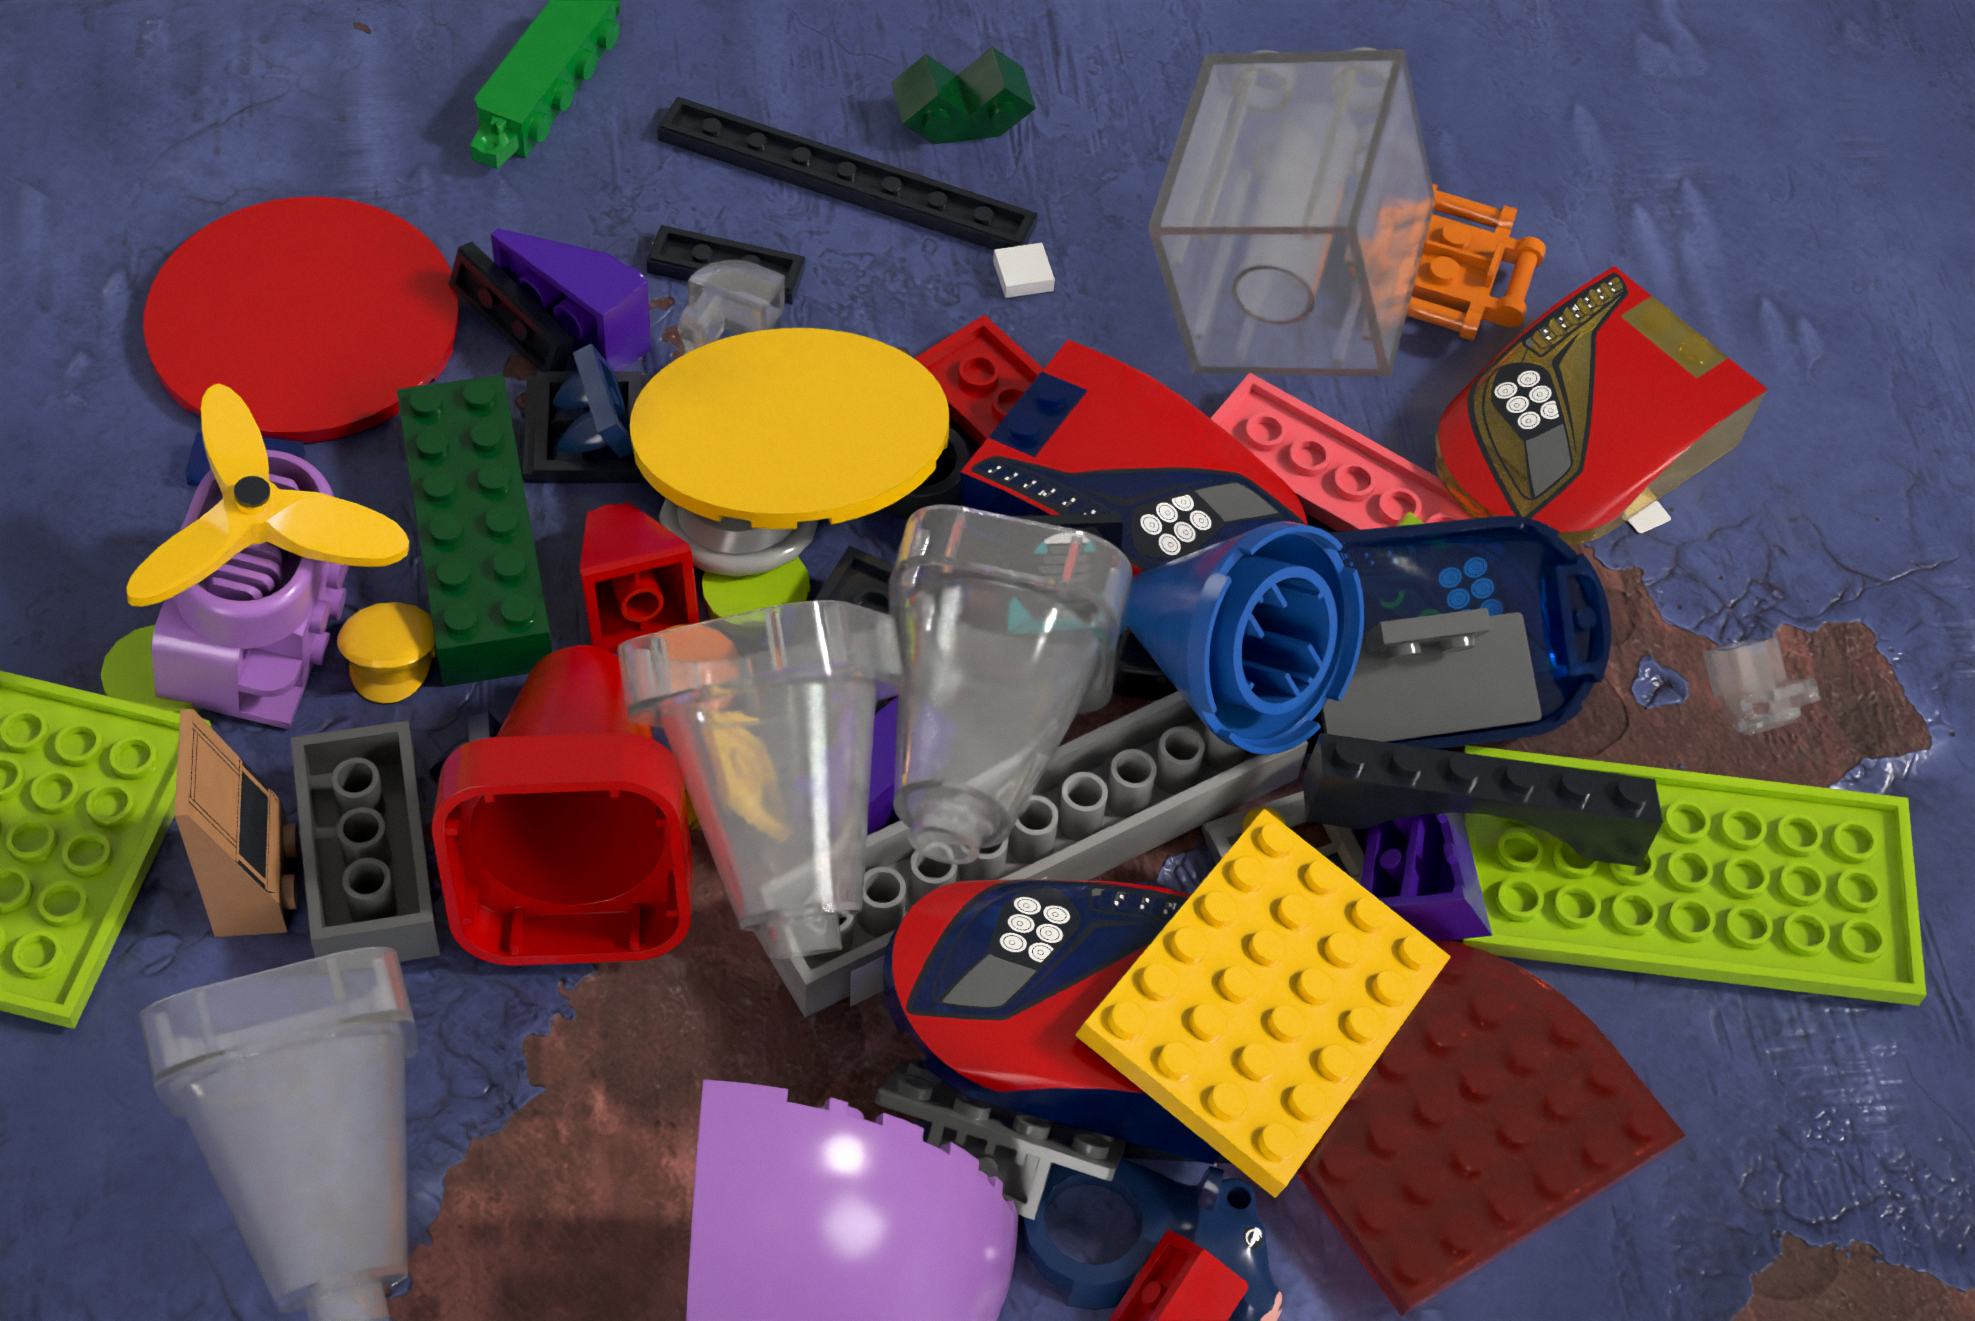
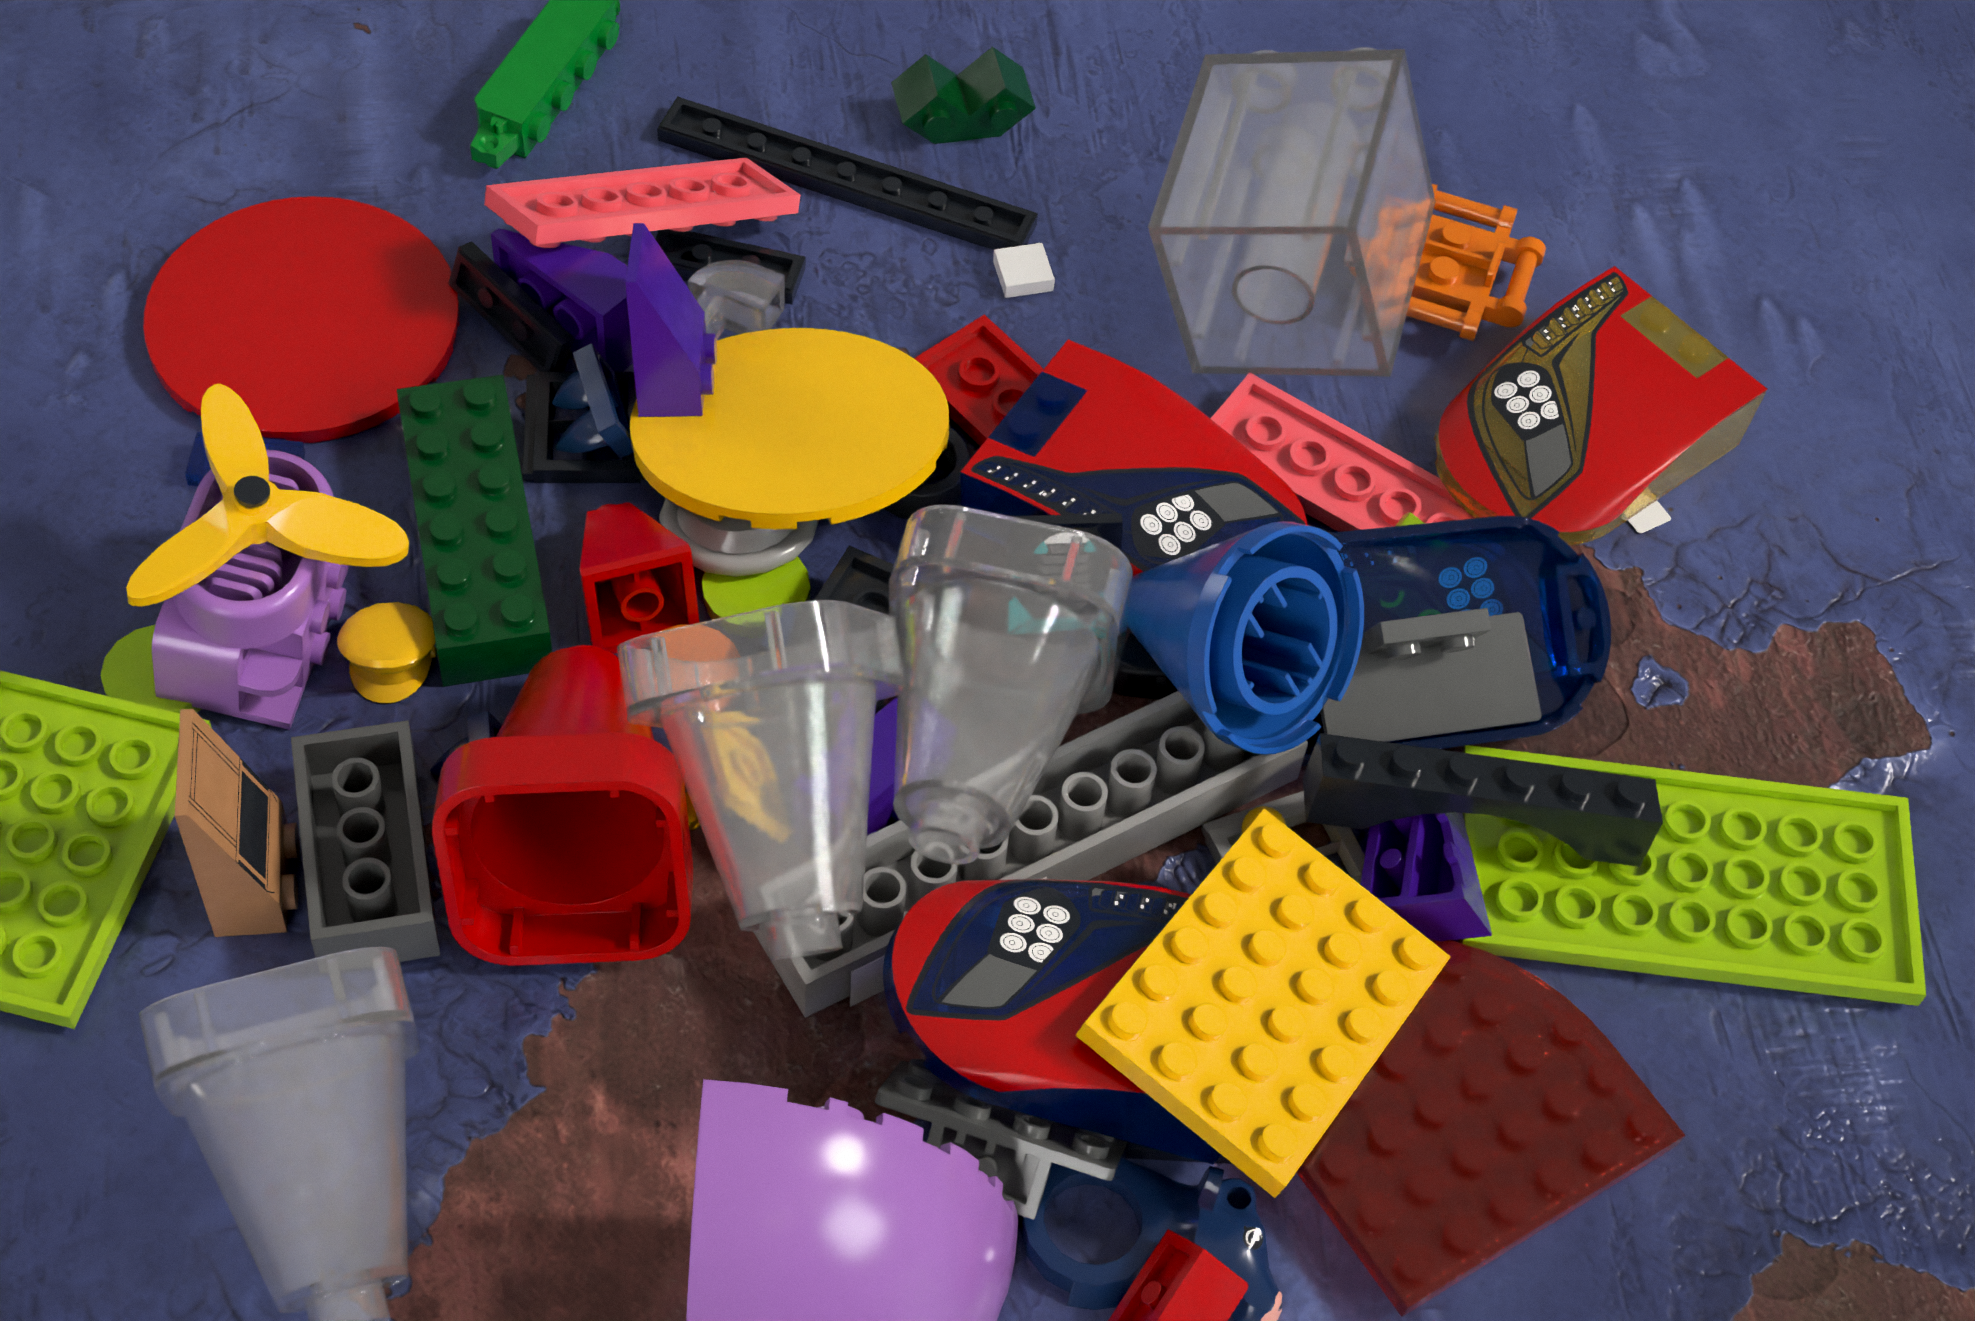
clear brick [1703,637,1821,736] -> none
none -> coral plate [484,158,801,248]
none -> dark purple slope [625,223,717,417]

